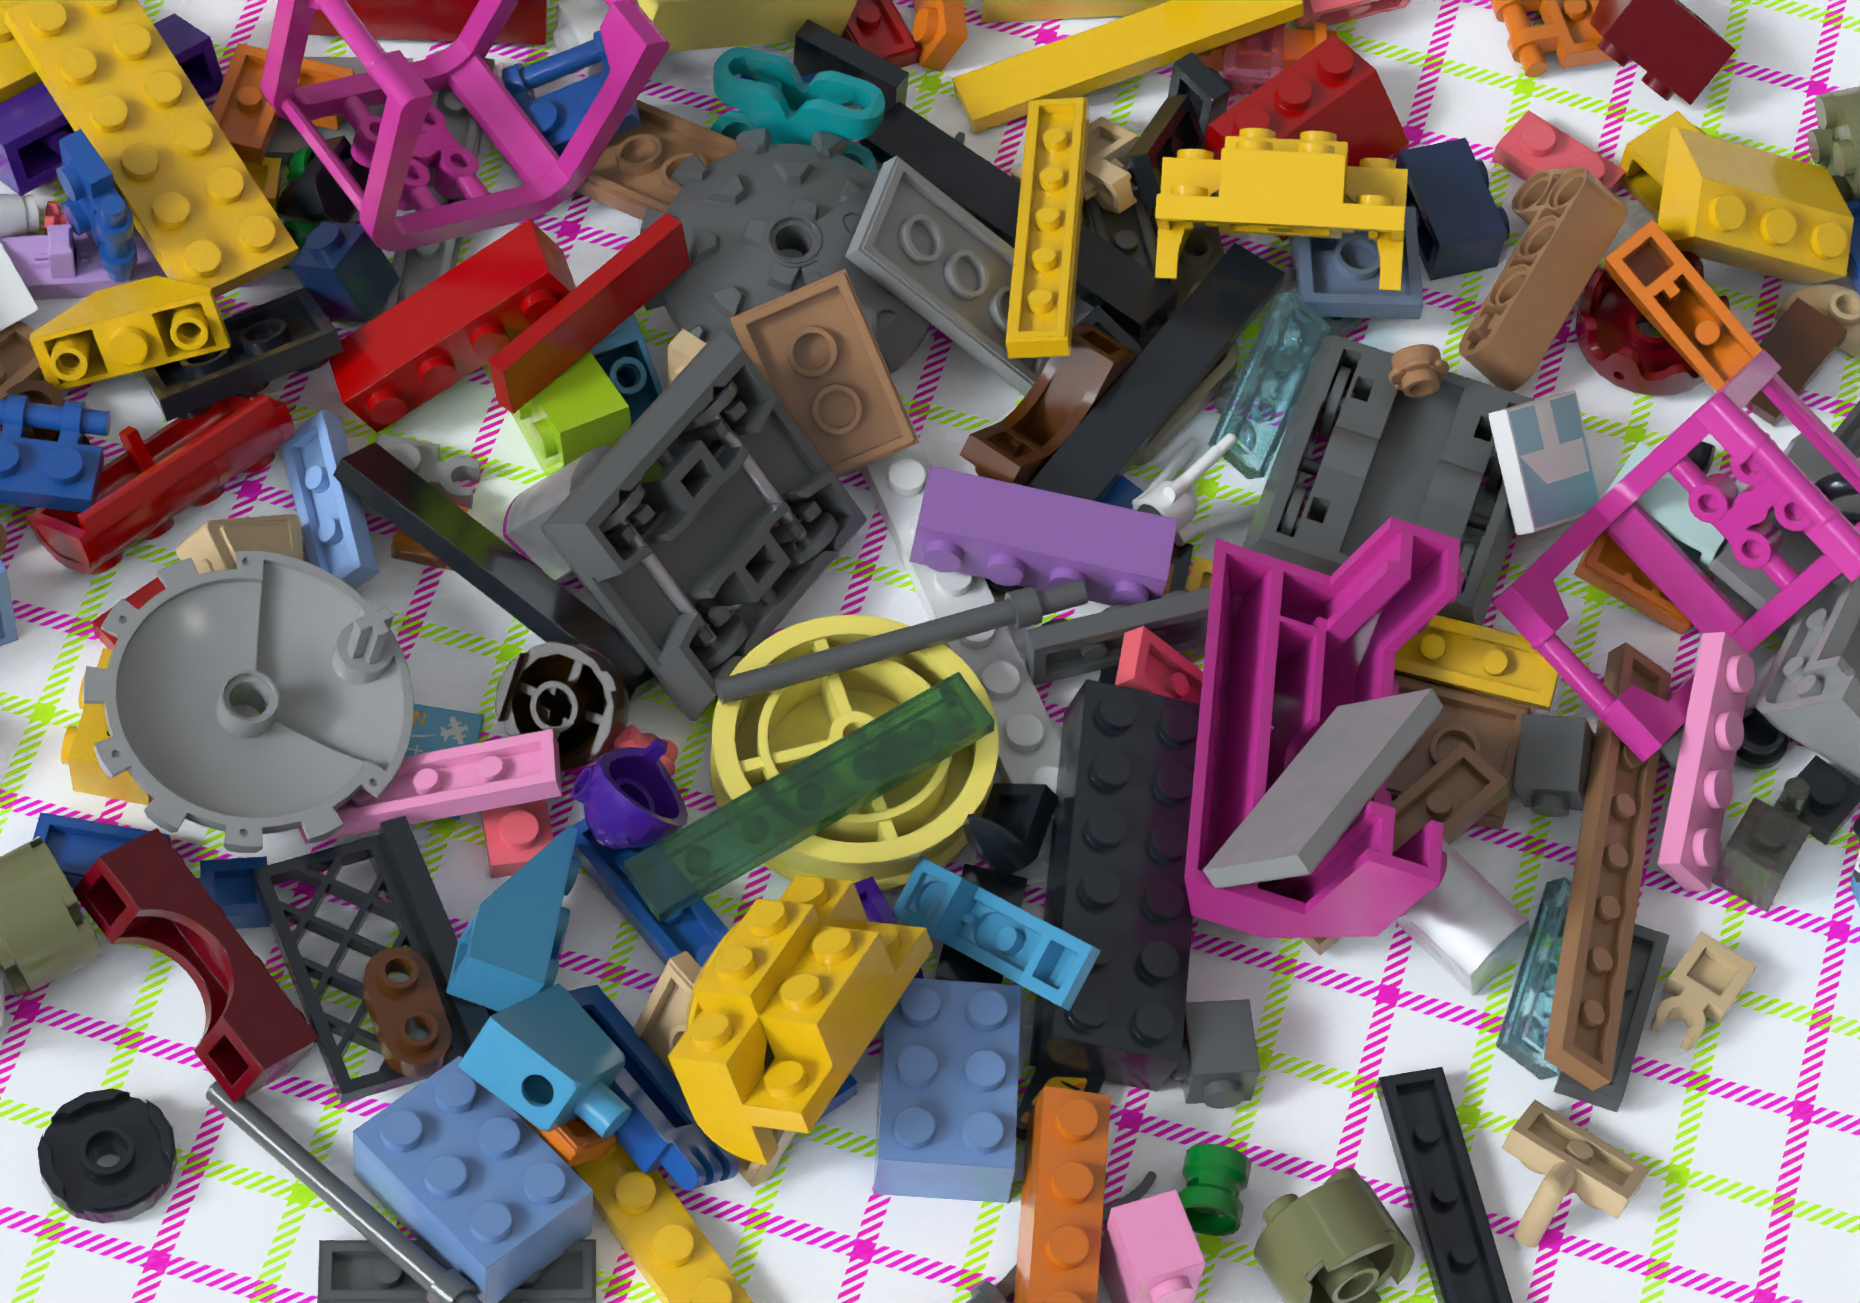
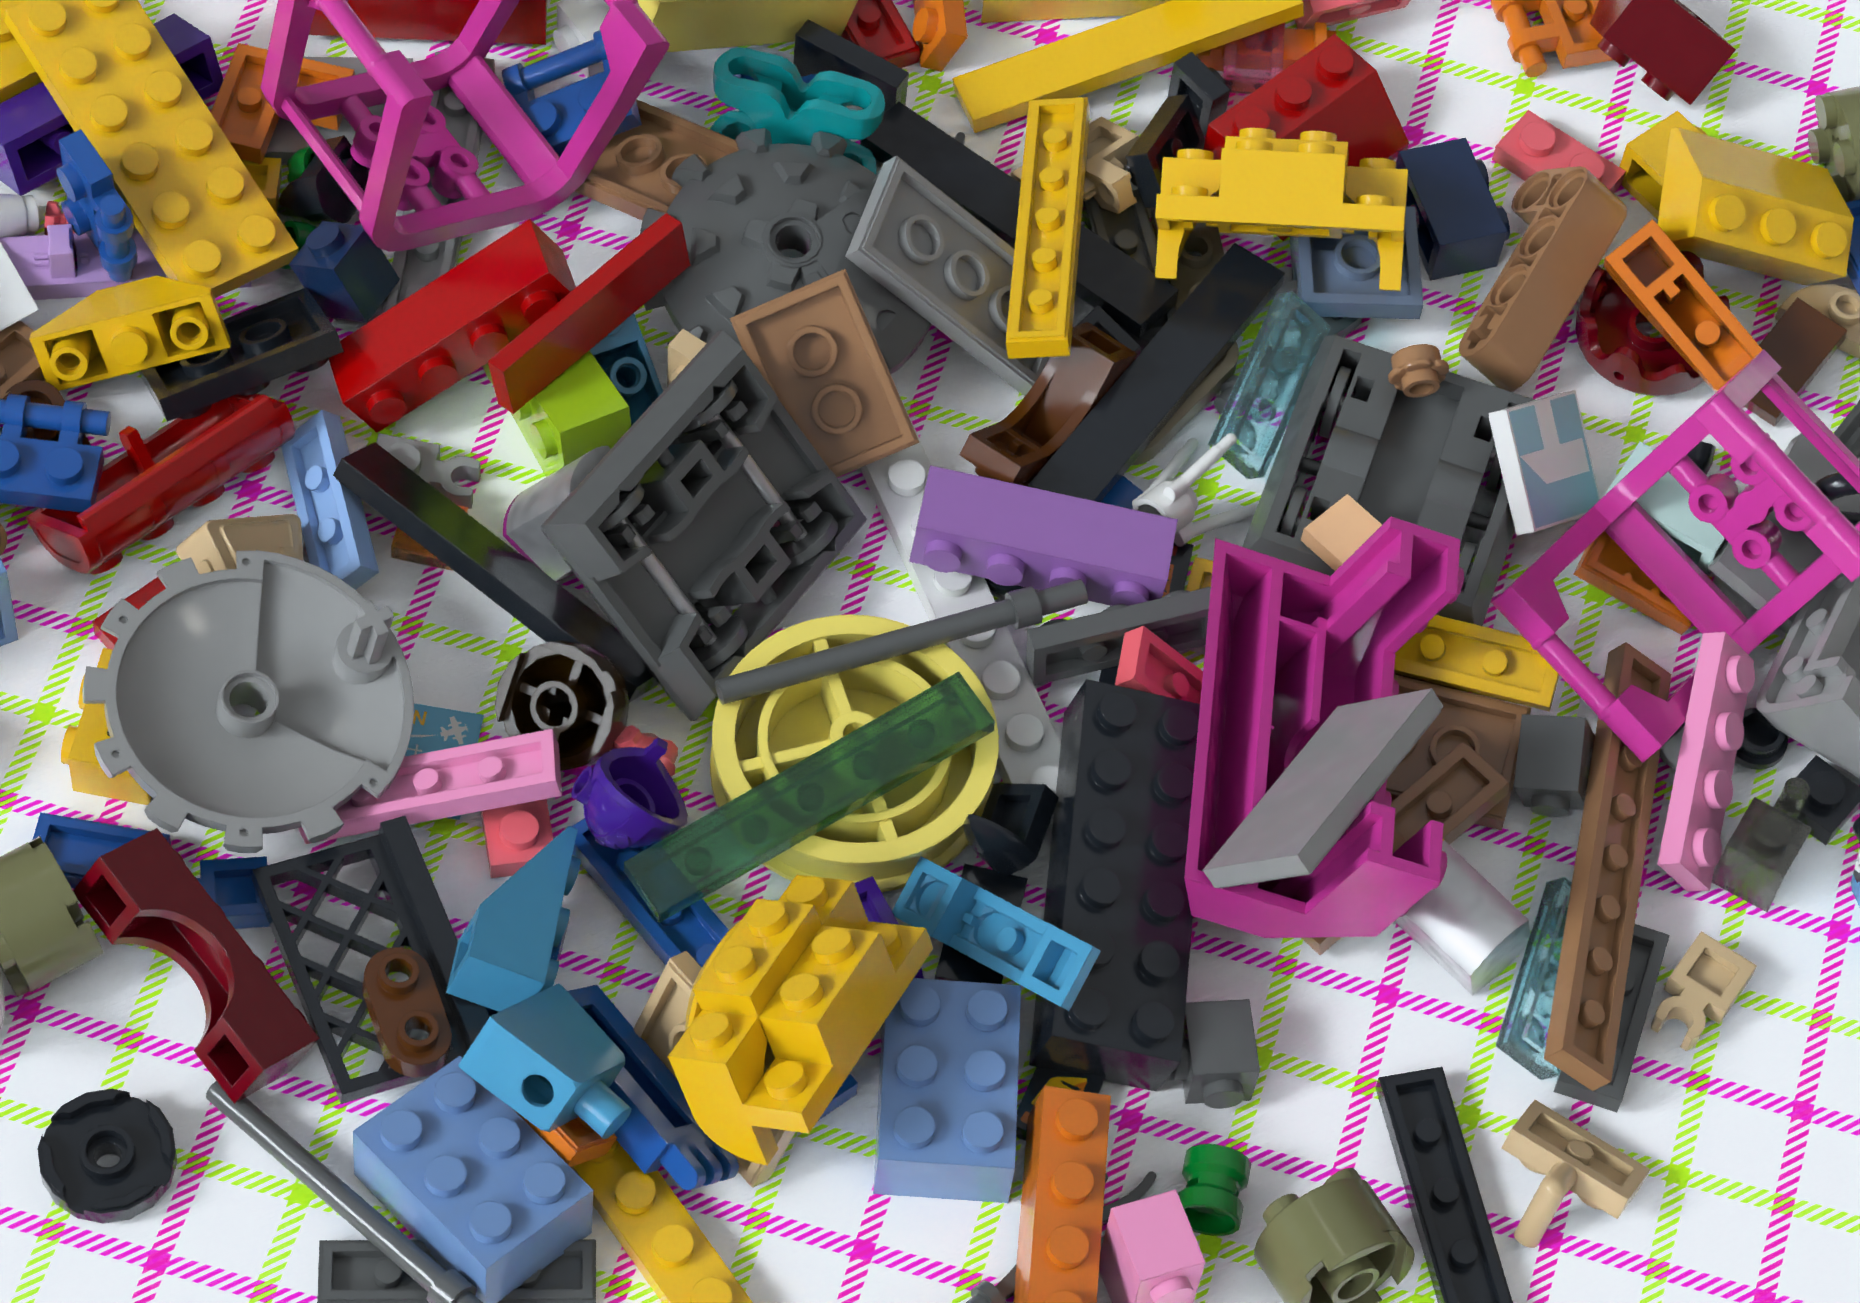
none -> light nougat tile [1301,494,1382,571]

